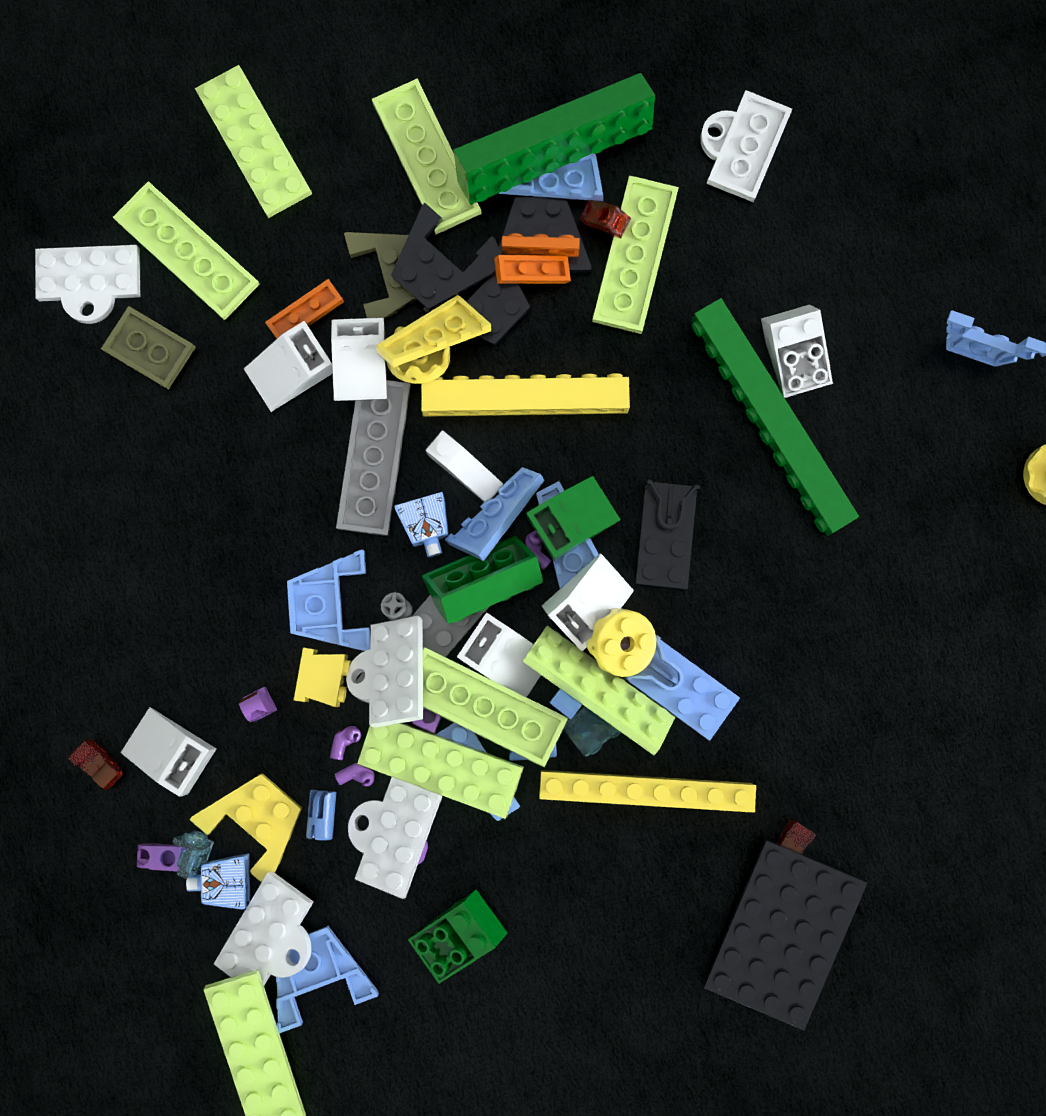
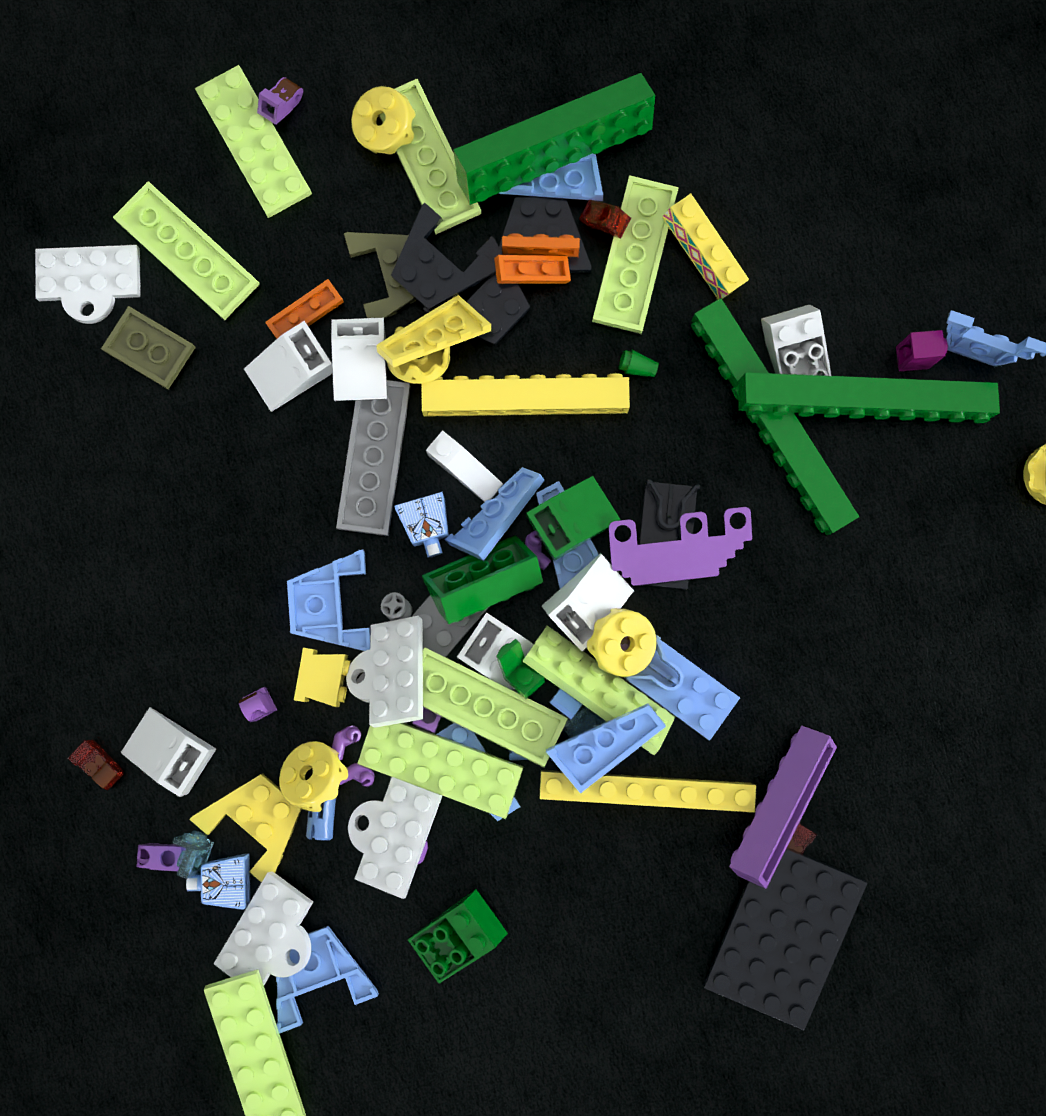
white plate [700,91,792,202] -> none
none -> medium lavender leg [257,77,303,125]
none -> light yellow plate [279,741,348,812]
none -> light yellow plate [351,86,415,154]
none -> green bracket [496,639,545,699]
none -> light blue wing [546,703,666,793]
none -> medium lavender piece [609,507,752,586]
none -> green cone [619,349,659,377]
none -> light yellow brick [662,194,749,299]
none -> medium lavender brick [729,726,837,889]
none -> green brick [738,372,1000,423]
none -> magenta brick [896,330,948,371]

